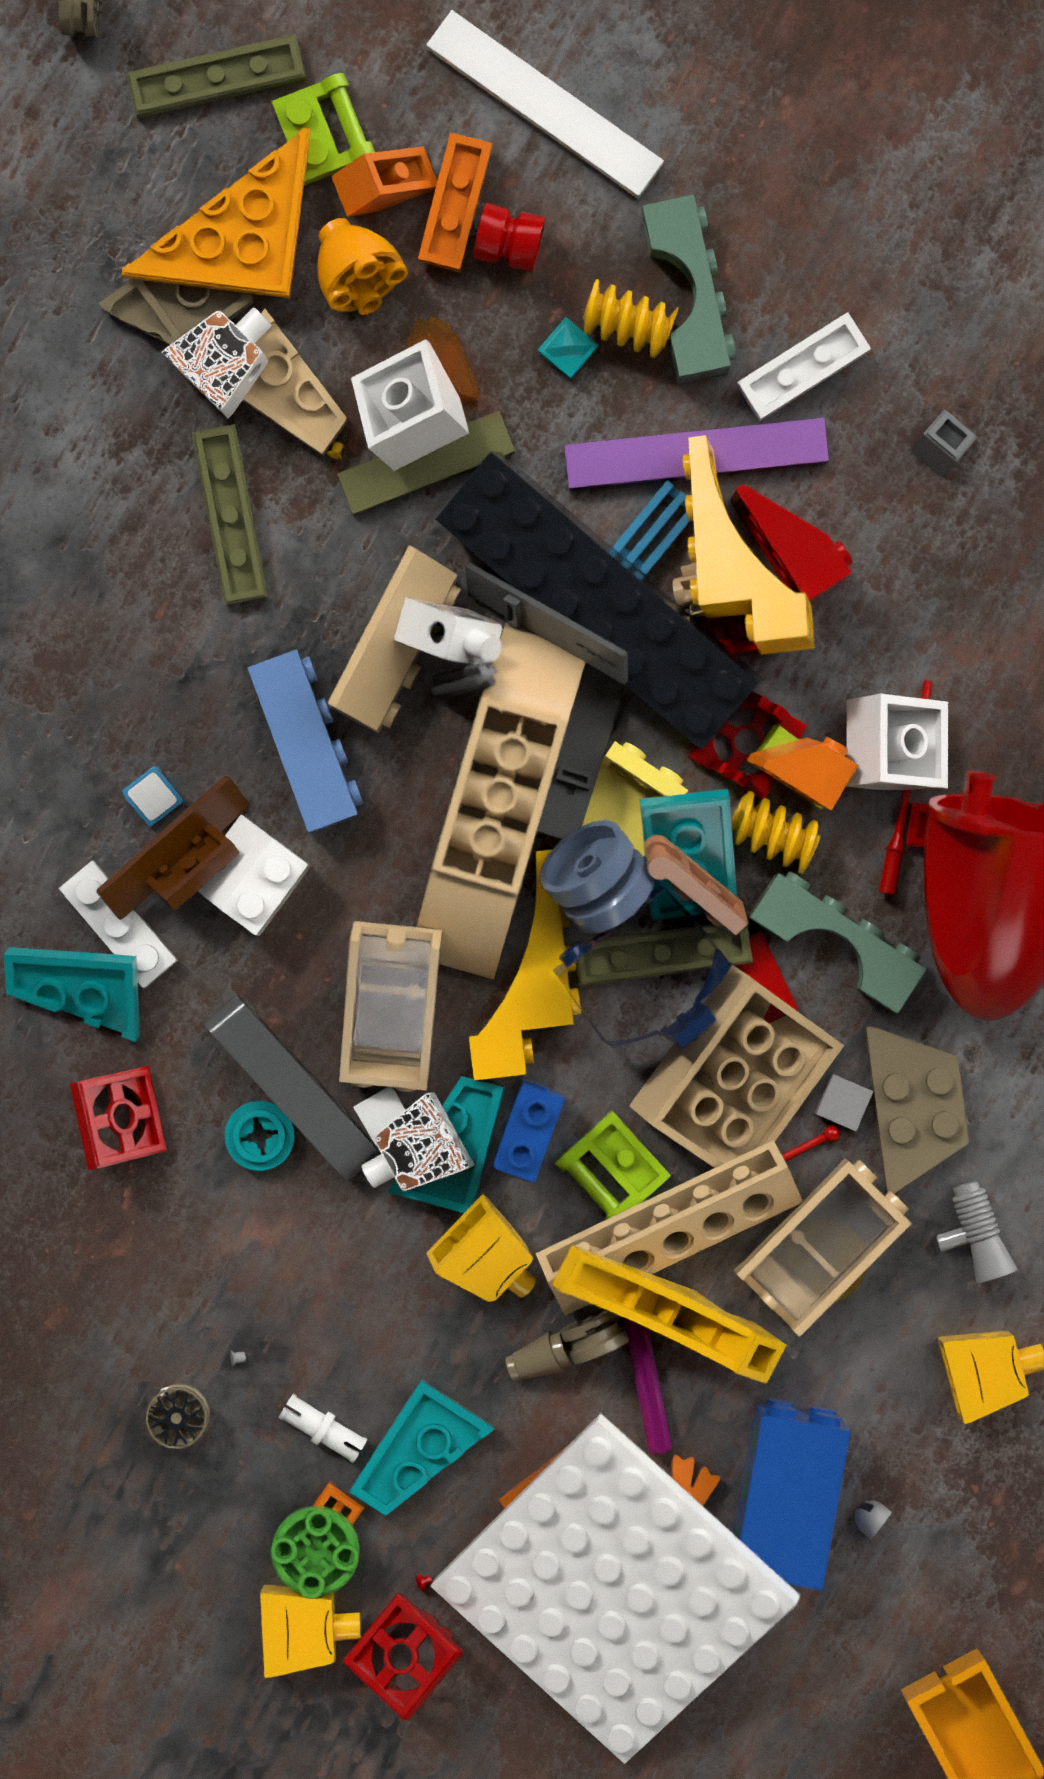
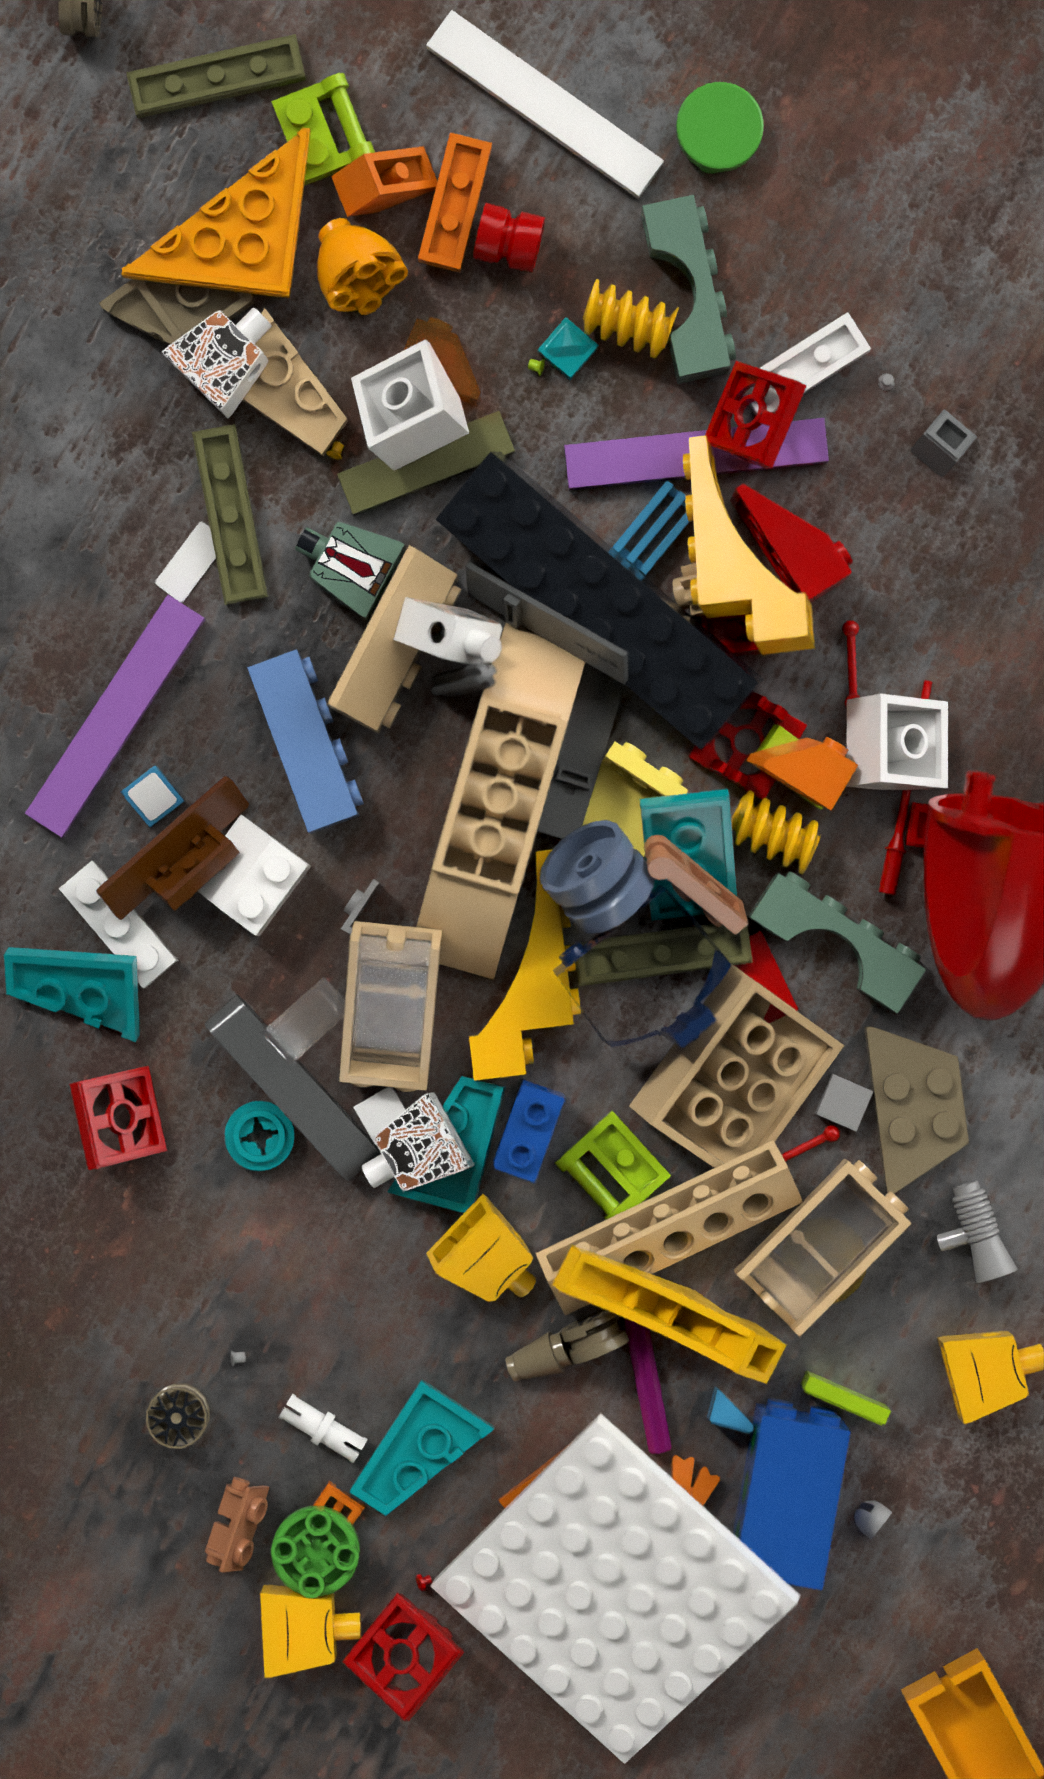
none -> medium lavender tile [25,595,206,838]
none -> white sticker [155,522,216,602]
none -> nougat hinge [205,1477,270,1573]
none -> clear tile [261,977,345,1065]
none -> torso [295,522,406,622]
none -> light grey bracket [341,879,381,935]
none -> lime piece [528,359,545,376]
none -> bright green tile [676,82,764,174]
none -> red piece [705,361,807,469]
none -> dark azure slope [707,1386,754,1434]
none -> lime tile [800,1370,891,1426]
none -> red hinge [842,620,860,708]
none -> light grey piece [878,373,895,391]

